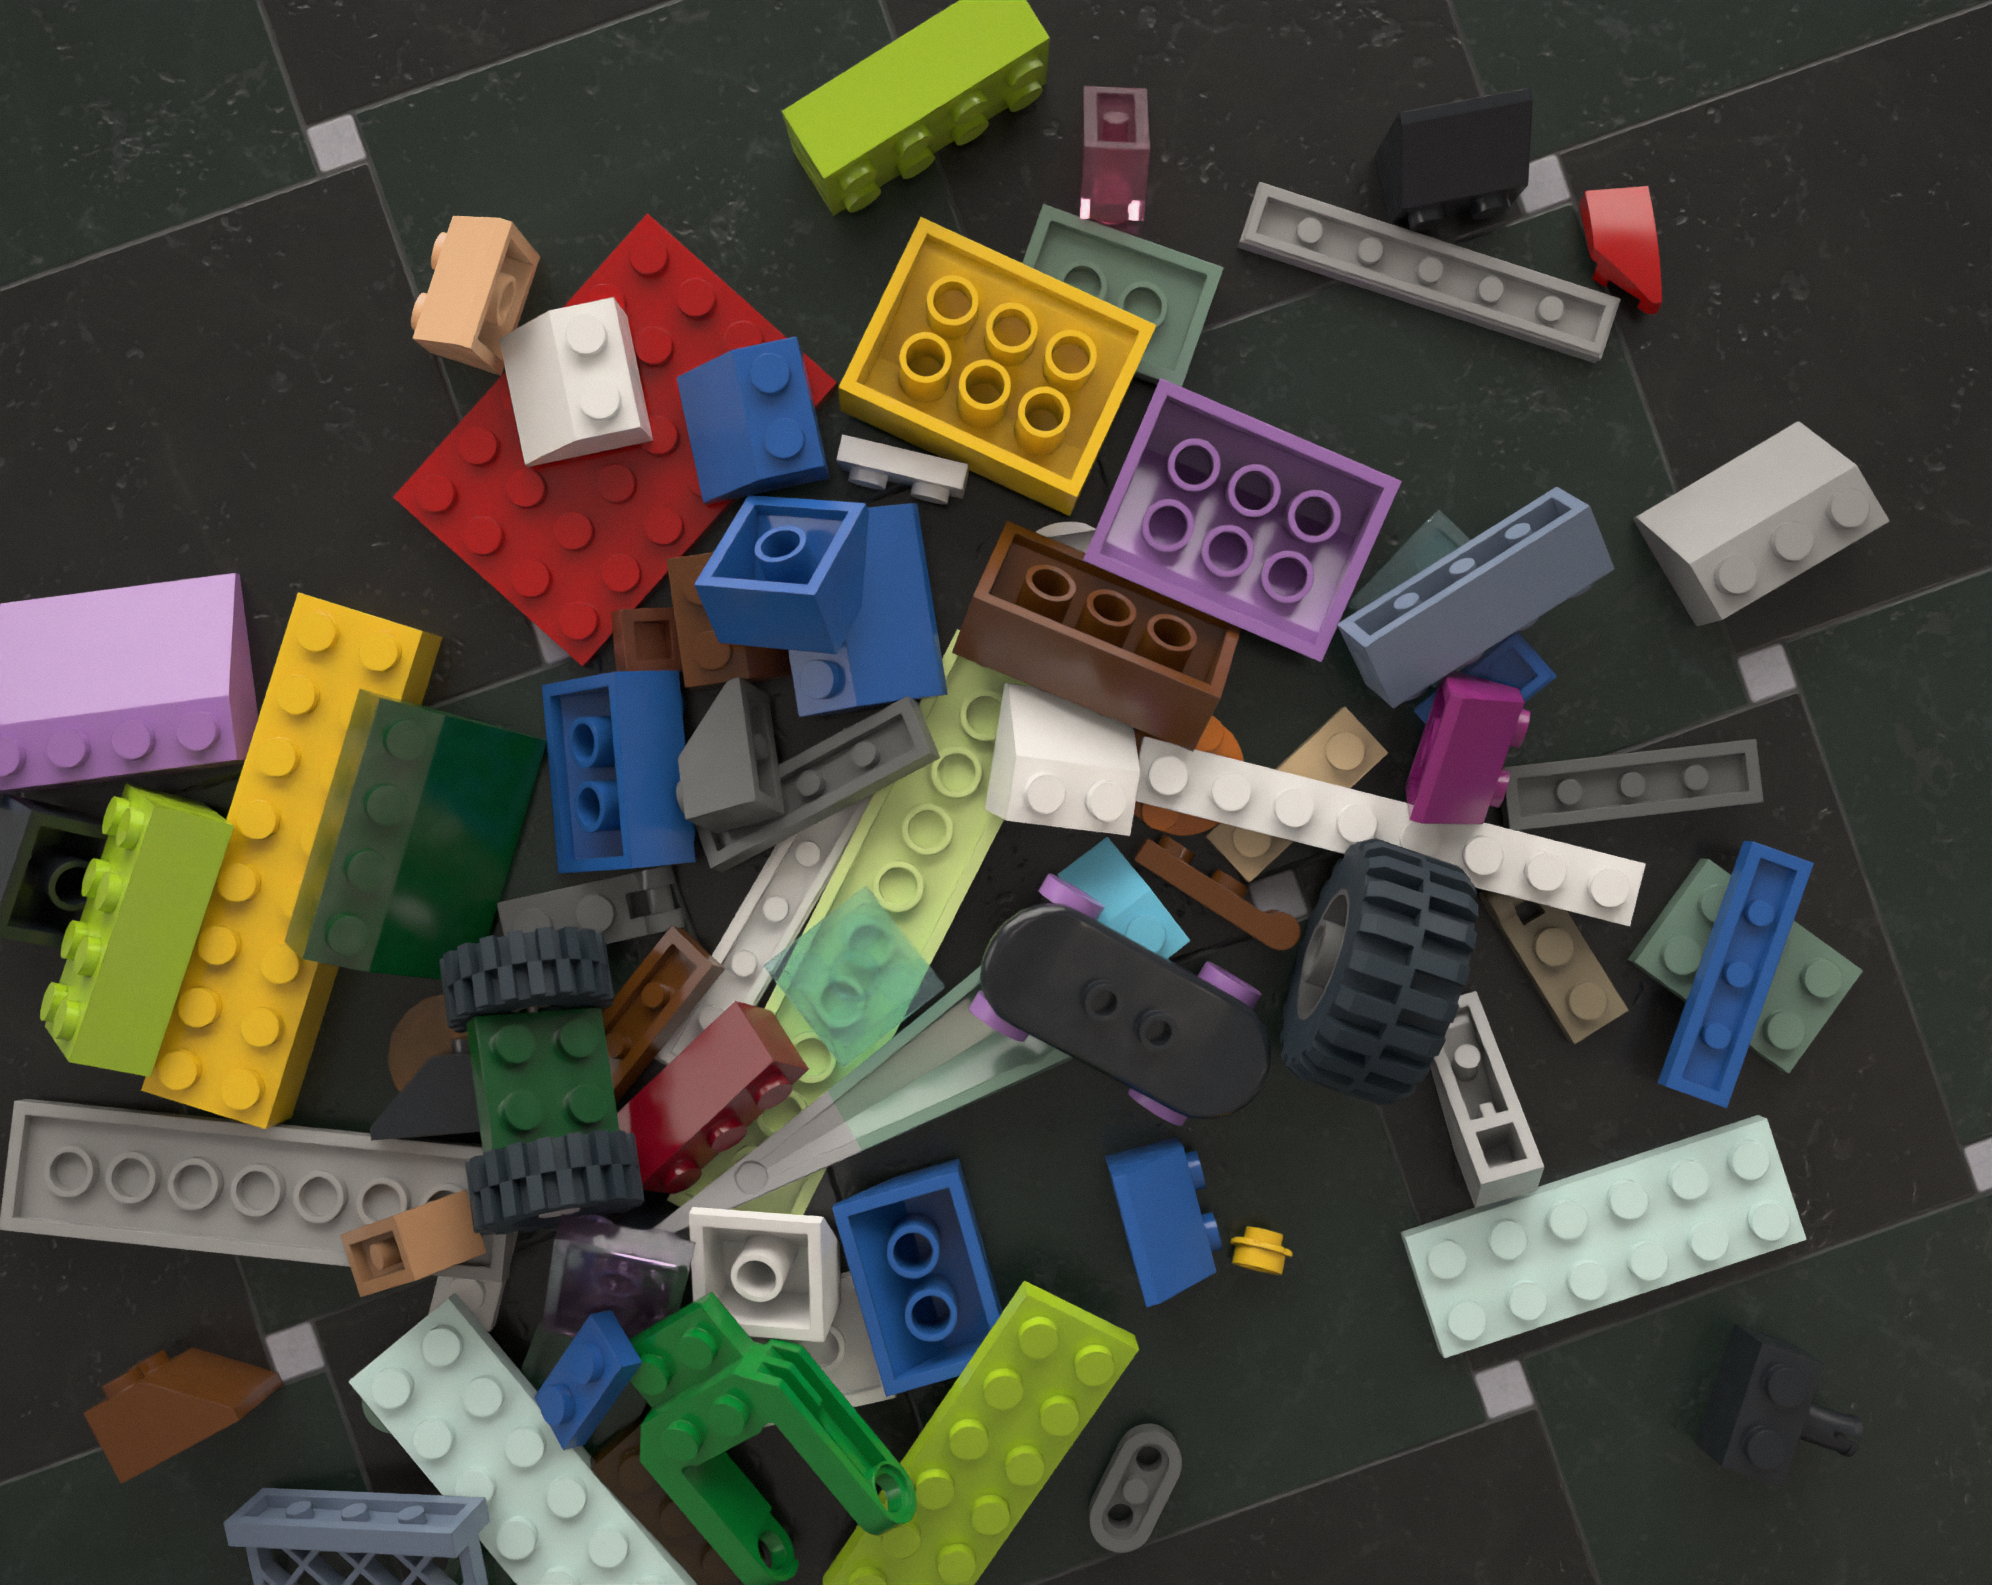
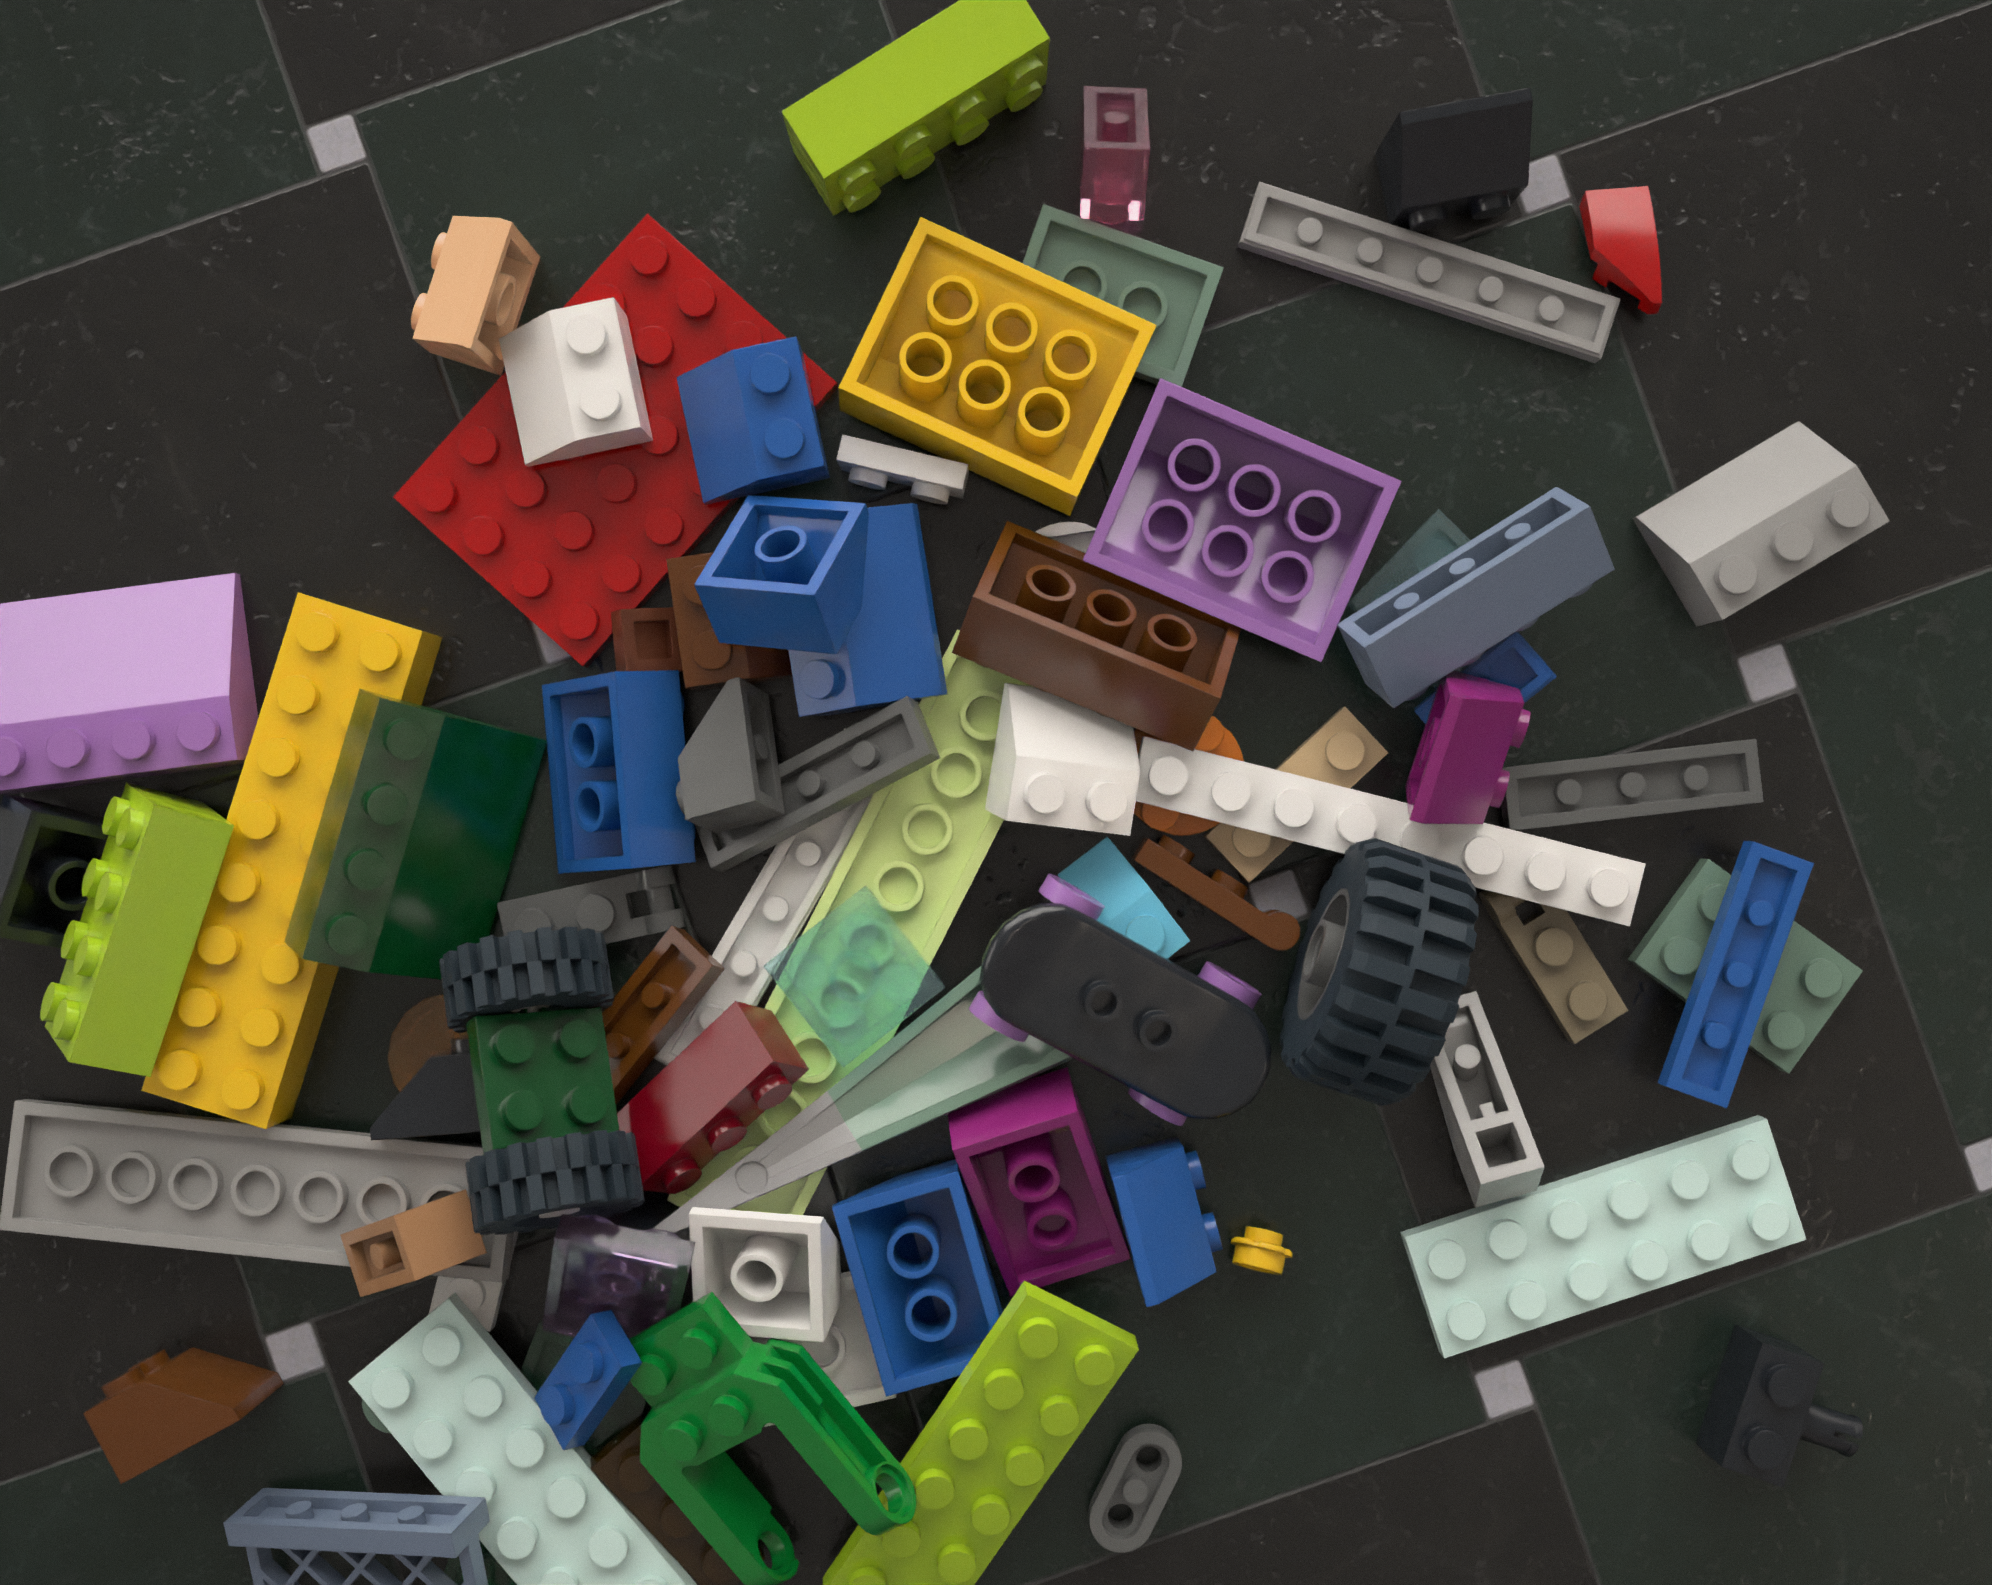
none -> magenta slope [948,1067,1131,1297]

